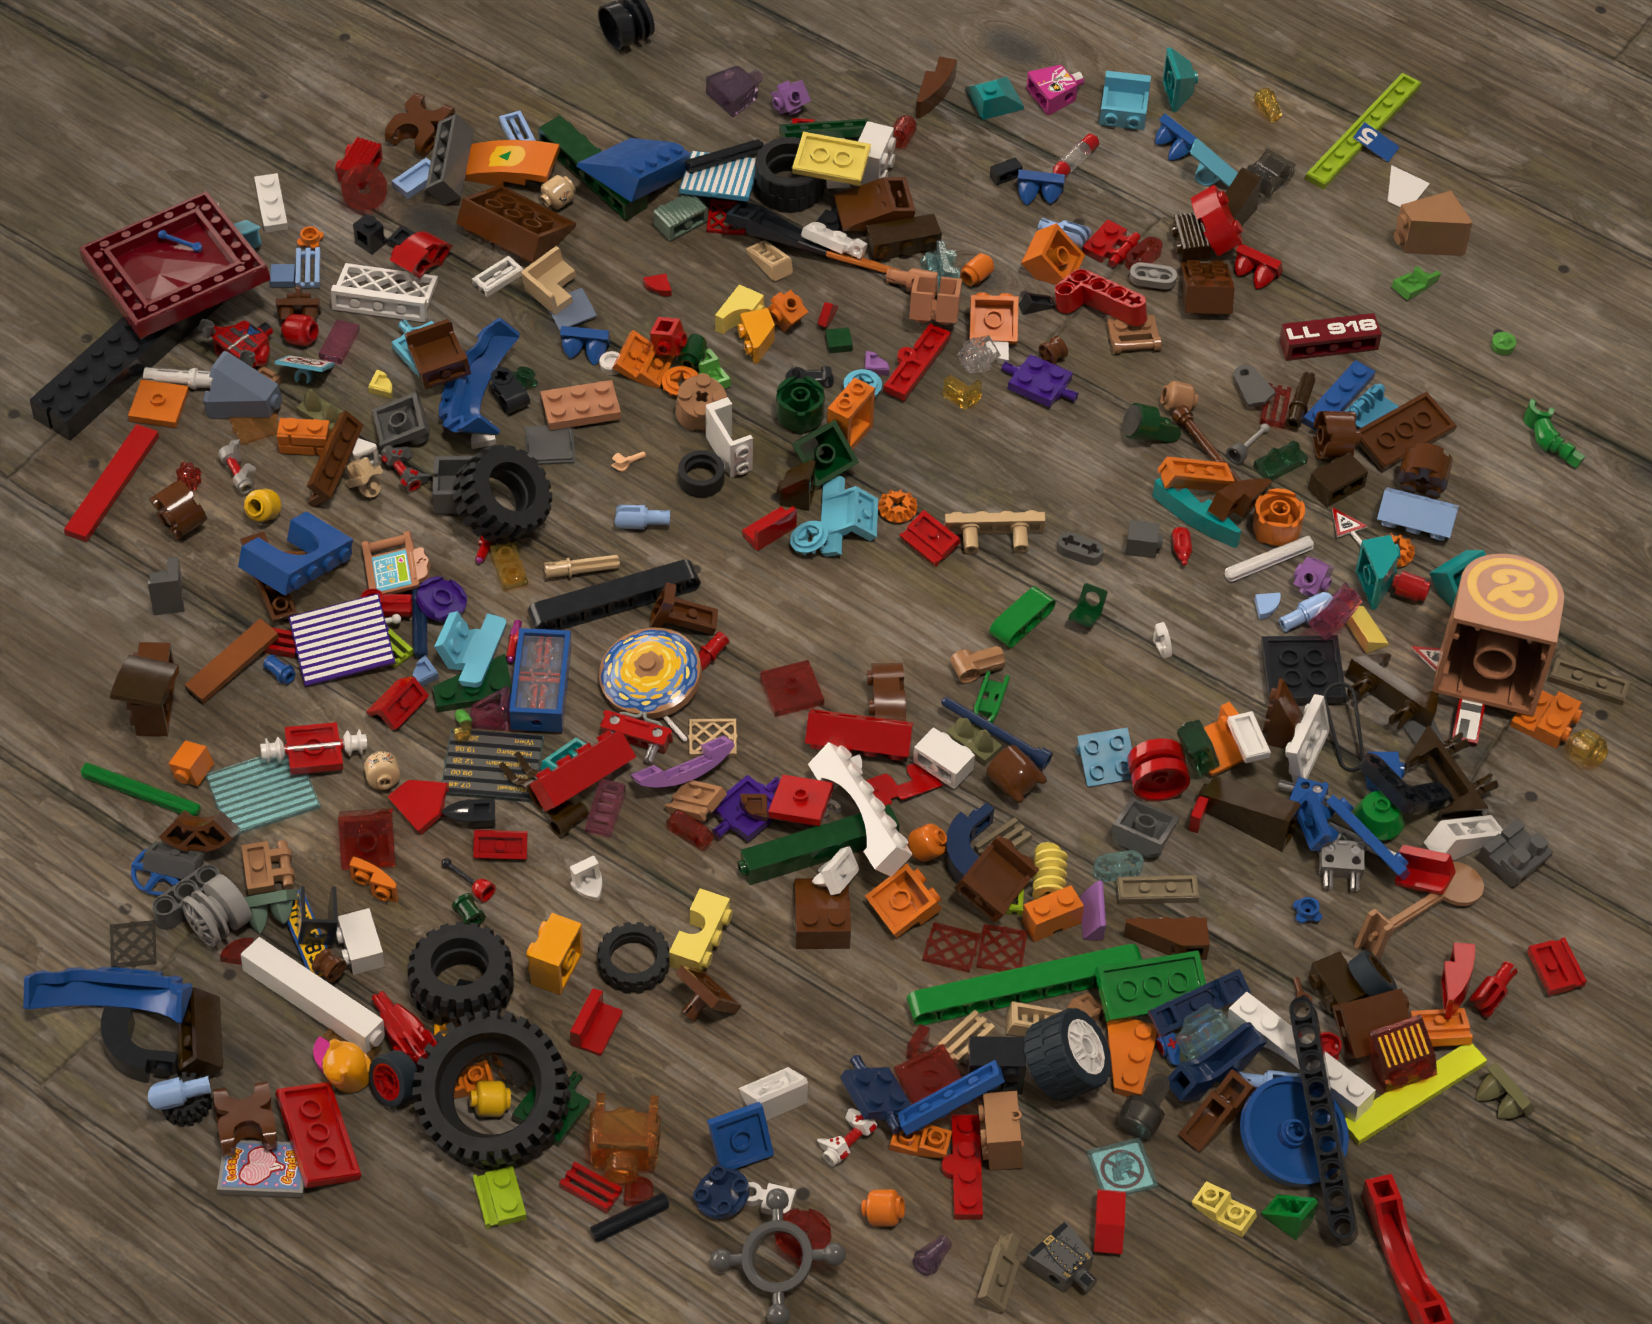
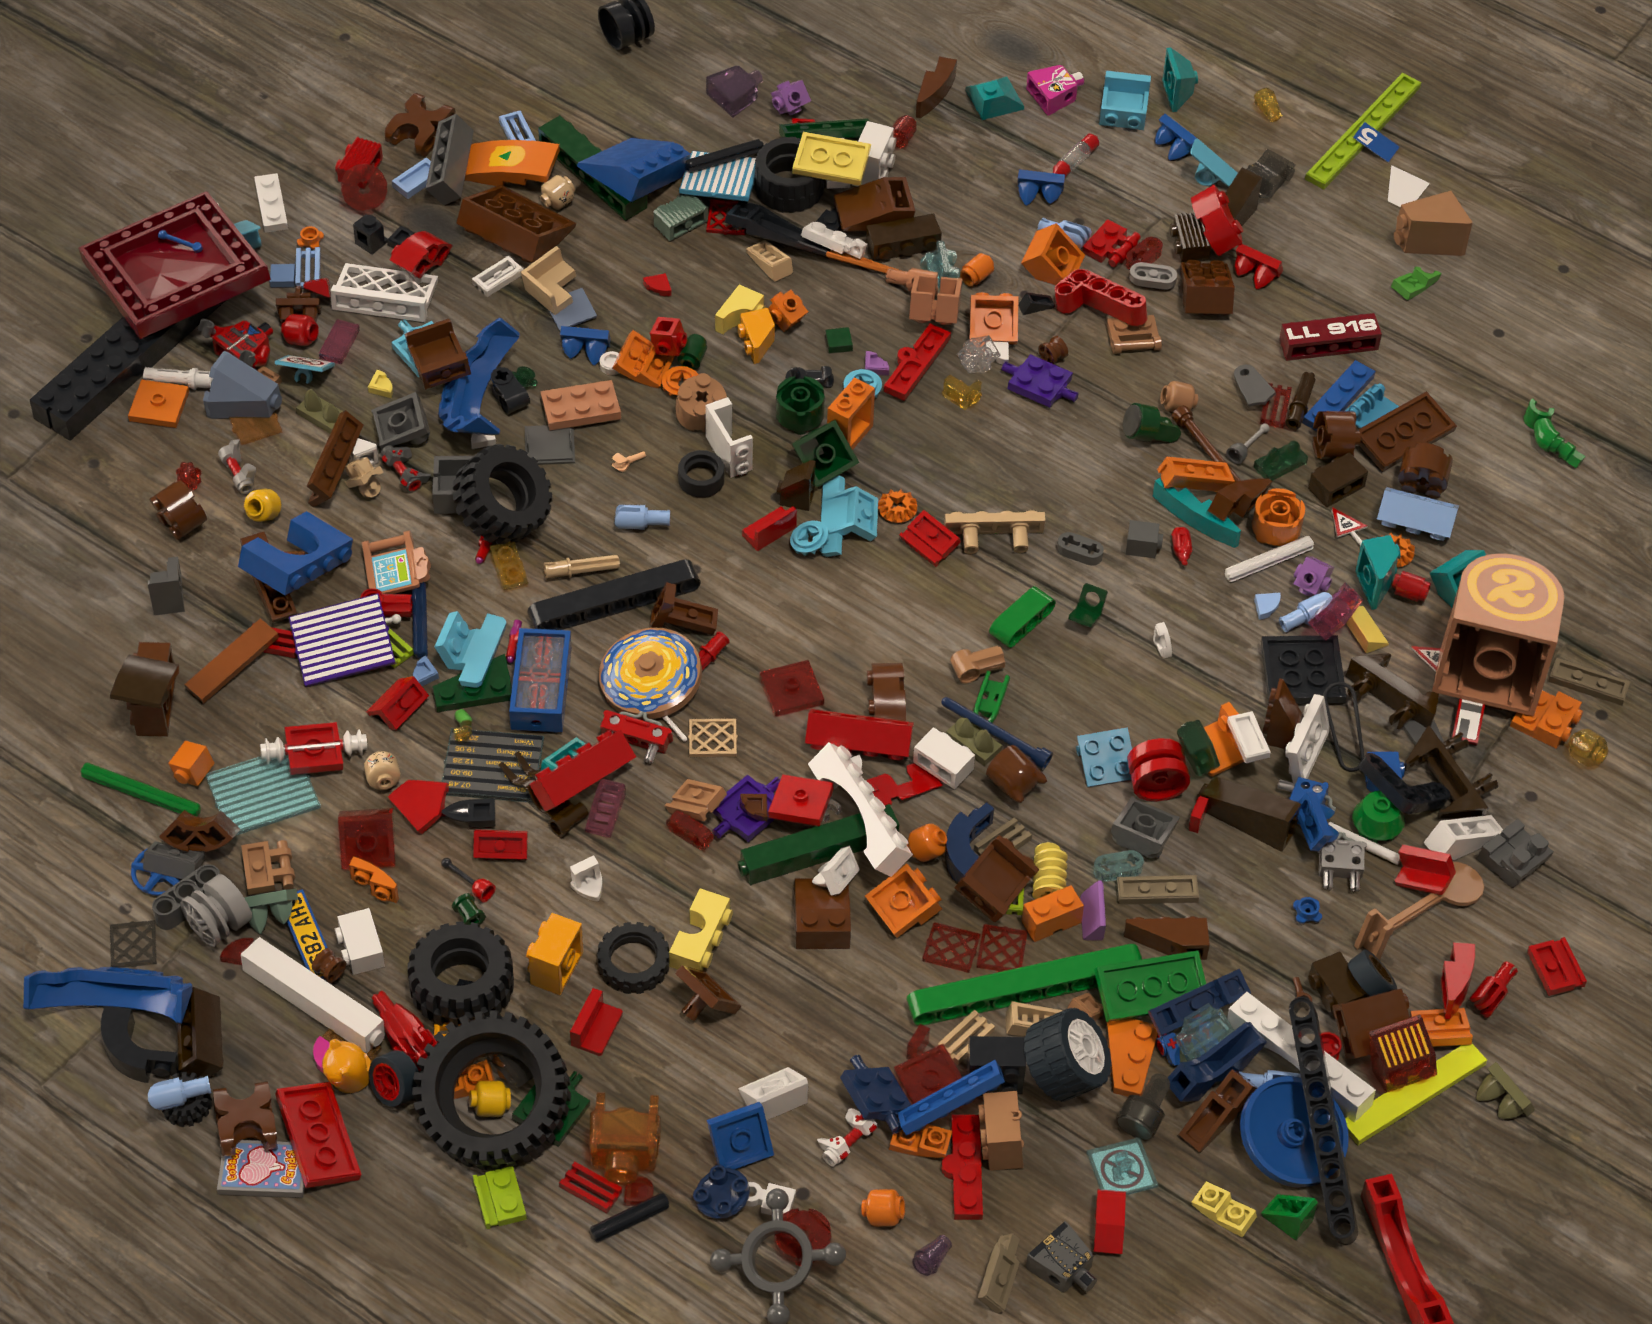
red tile [64,424,159,542] -> none
blue pin [263,655,296,684] -> none
orange brick [277,418,331,456] -> none
black piece [297,886,338,945] -> none
dark purple tile [416,576,467,622] -> none
clear pink slope [469,686,511,731] -> none
medium lavender slope [630,736,735,787] -> none
bright green slope [699,349,731,389] -> none
red tile [818,302,838,327] -> none
black piece [990,157,1023,186] -> none
blue plate [1326,794,1411,880] -> none
bright green tile [1491,332,1516,355] -> none
none -> red slope [303,278,331,298]

